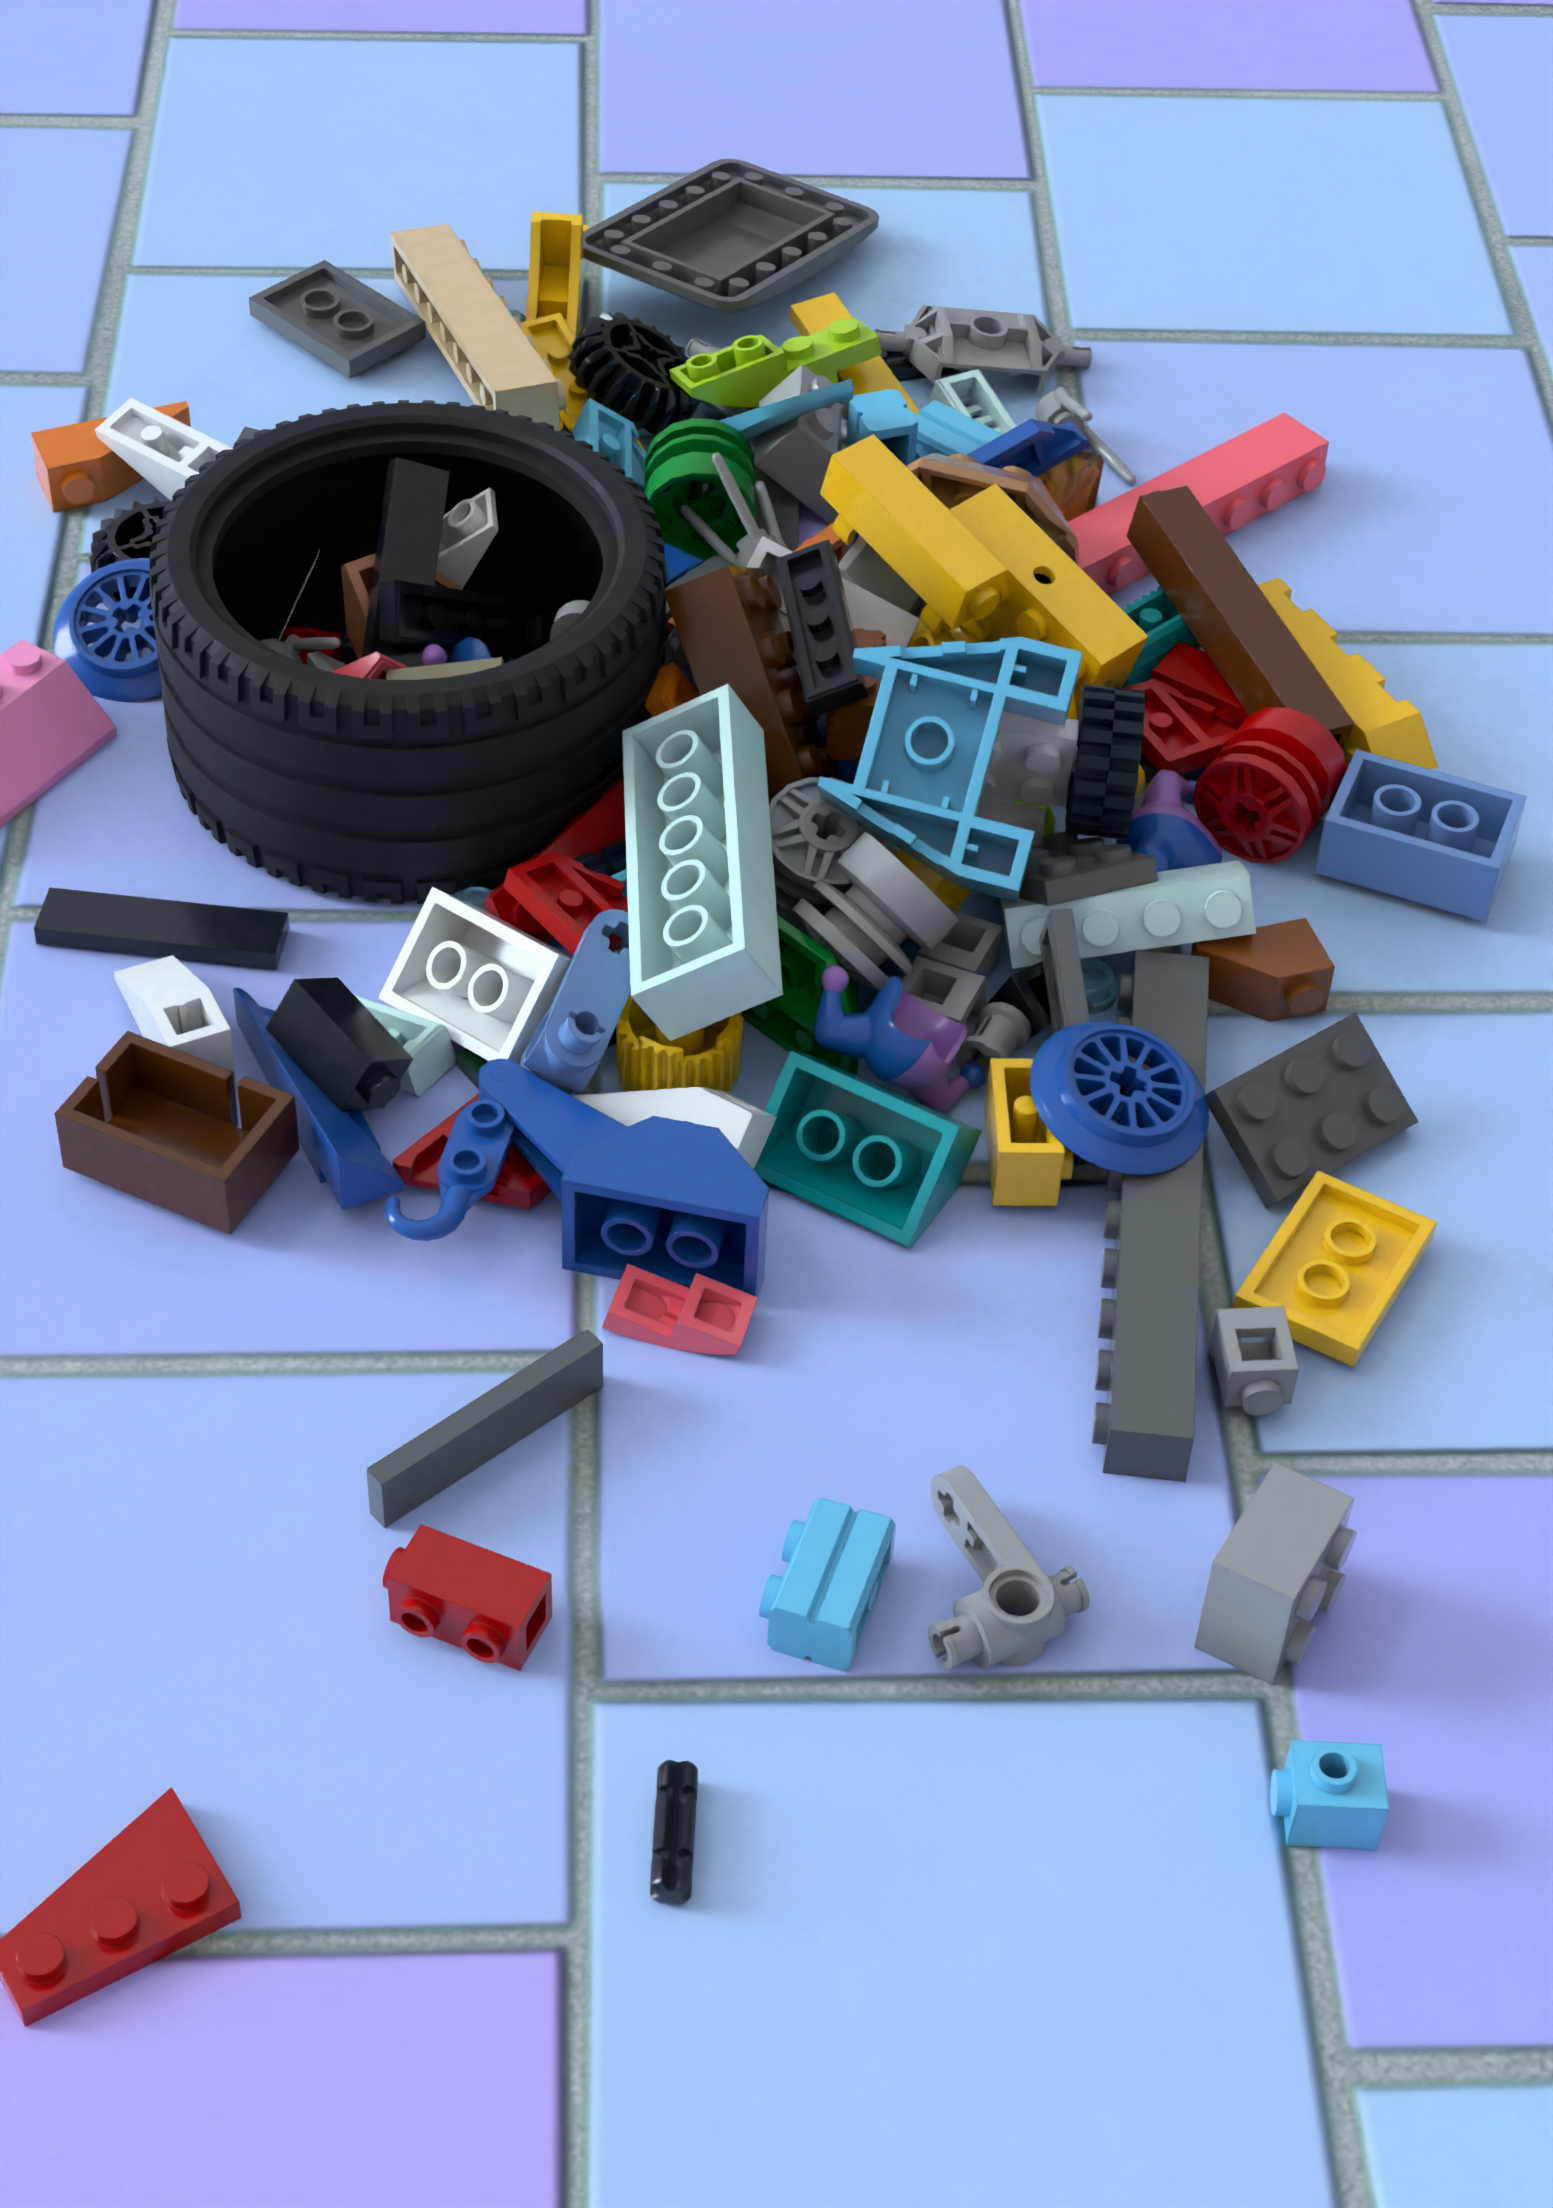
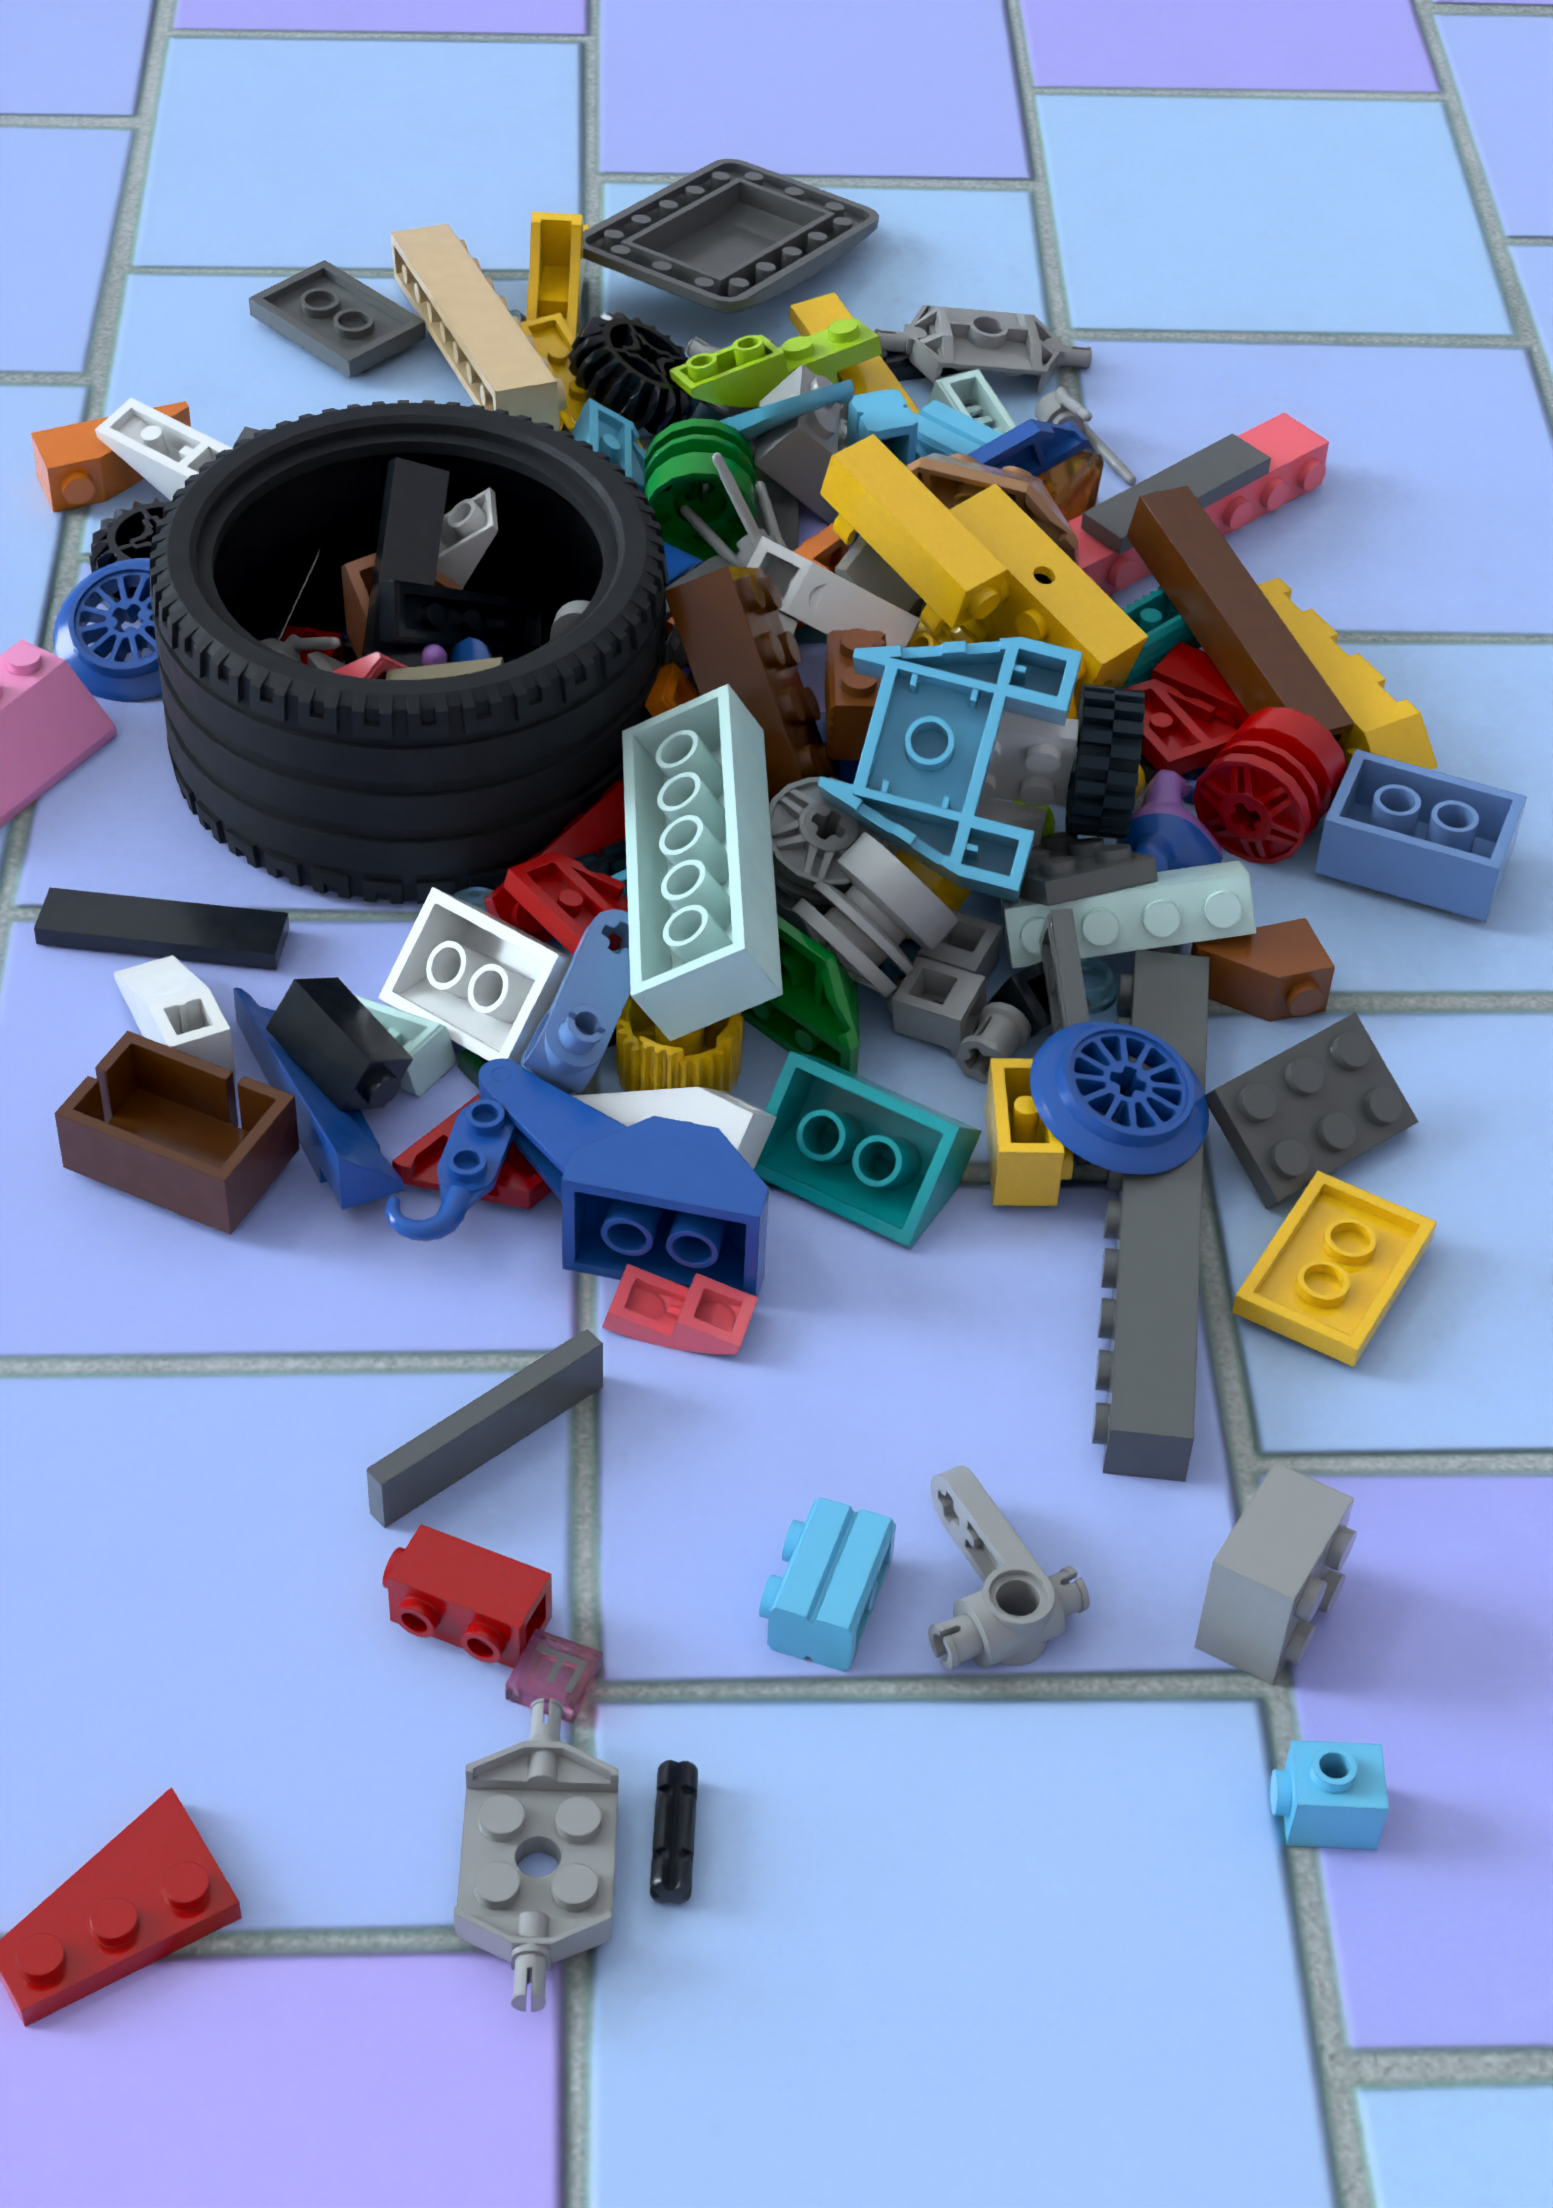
black tile [776,540,869,717] -> none
piece [814,966,985,1112] -> none
light grey brick [1209,1306,1299,1416] -> none
none -> light grey plate [454,1698,619,2012]
none -> clear pink tile [505,1629,603,1724]
none -> dark grey tile [1081,433,1271,554]

